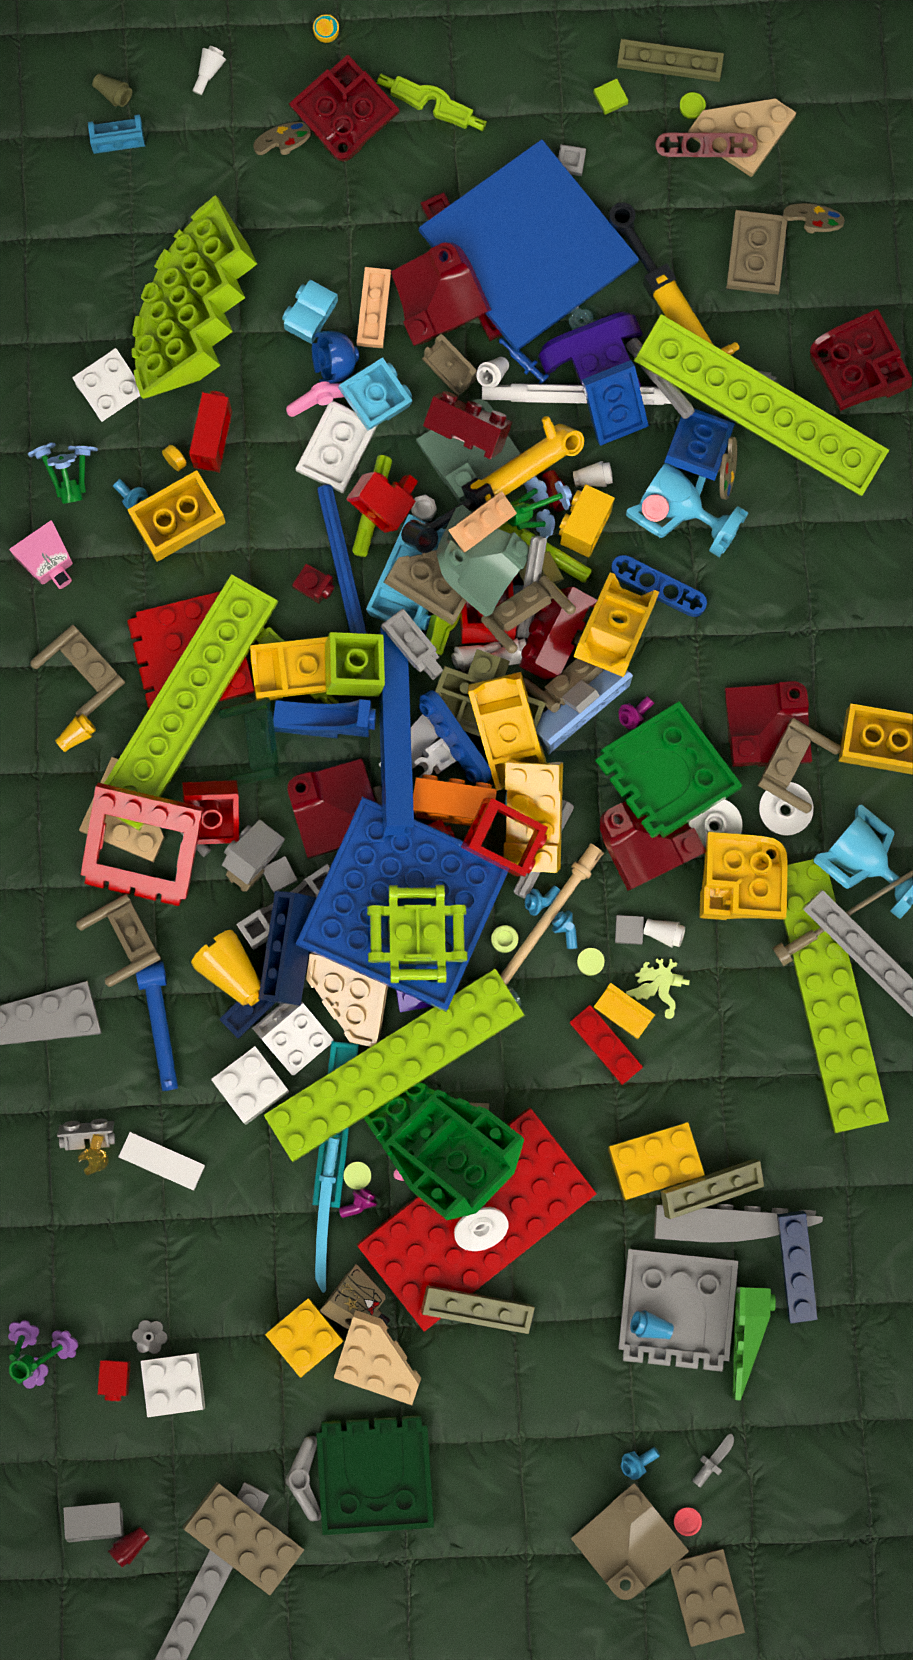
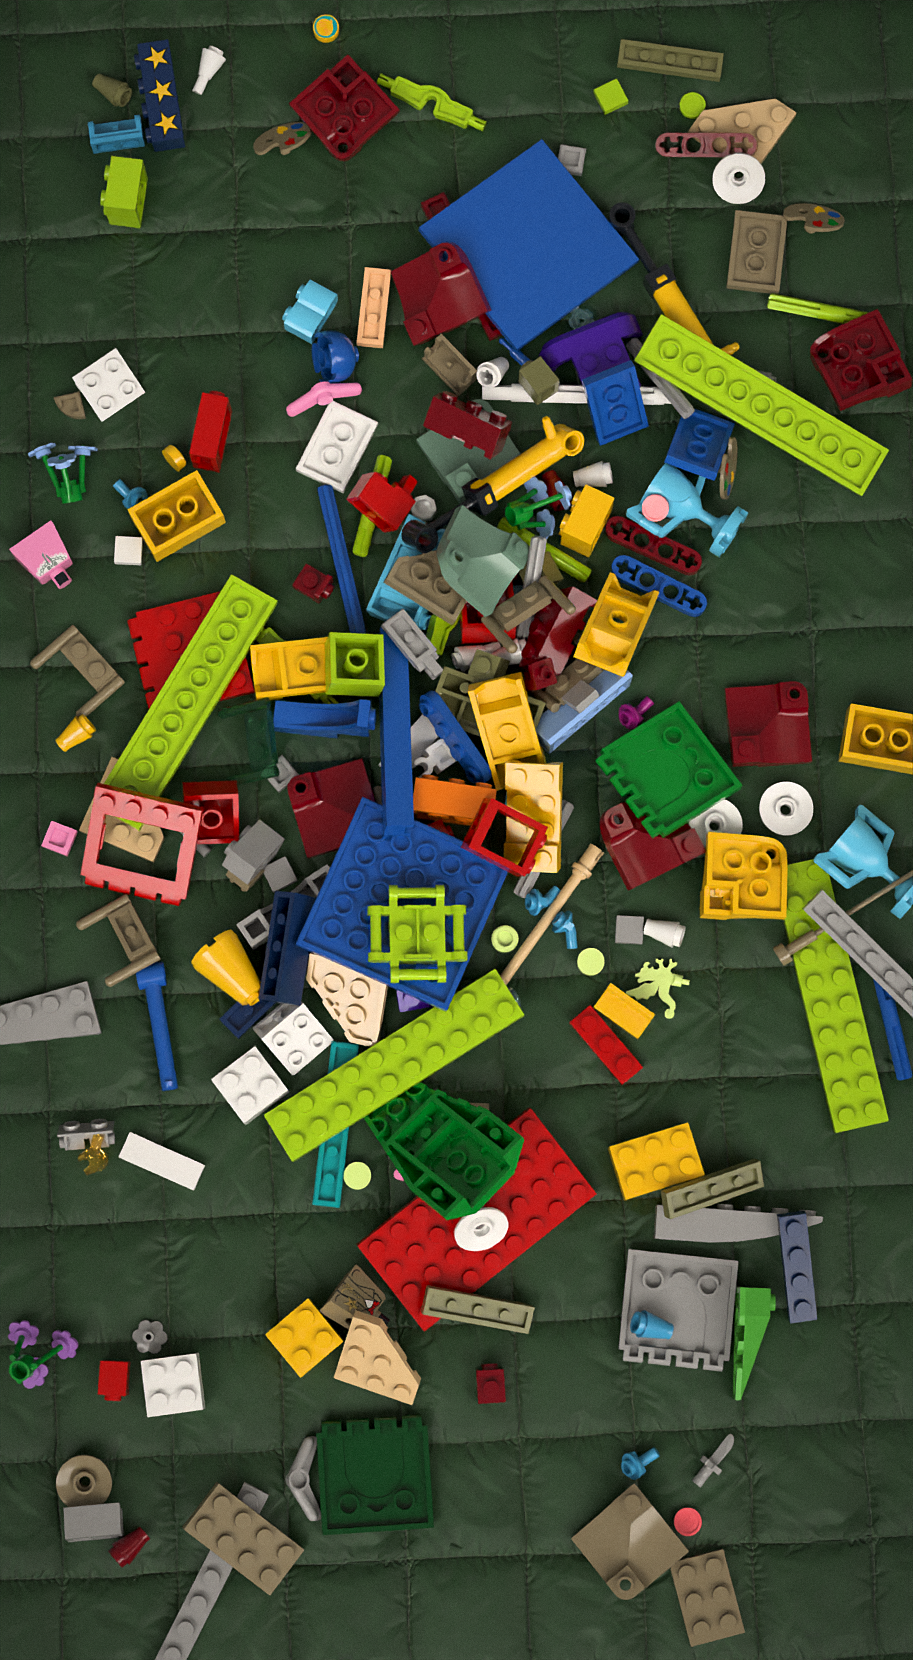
lime brick [132,195,257,399] -> none
medium azure sword [315,1137,340,1293] -> none
medium azure plate [338,358,412,431] -> none
magenta plate [339,1188,378,1218] -> none
light nougat plate [449,491,517,552] -> none
dark tan plate [757,717,841,813] -> none
none -> bright pink plate [41,821,78,857]
none -> dark tan tile [54,391,86,419]
none -> dark tan dish [56,1455,112,1507]
none -> lime brick [100,156,148,228]
none -> white tile [114,536,143,565]
none -> dark blue brick [134,39,185,152]
none -> light grey tile [262,755,299,793]
none -> dark red bracket [476,1363,506,1404]
none -> olive brick [518,356,559,405]
none -> dark red bracket [523,657,557,691]
none -> dark red beam [605,516,702,576]
none -> white dish [713,153,765,204]
none -> lime axle [767,293,869,324]
none -> blue axle [873,979,912,1080]

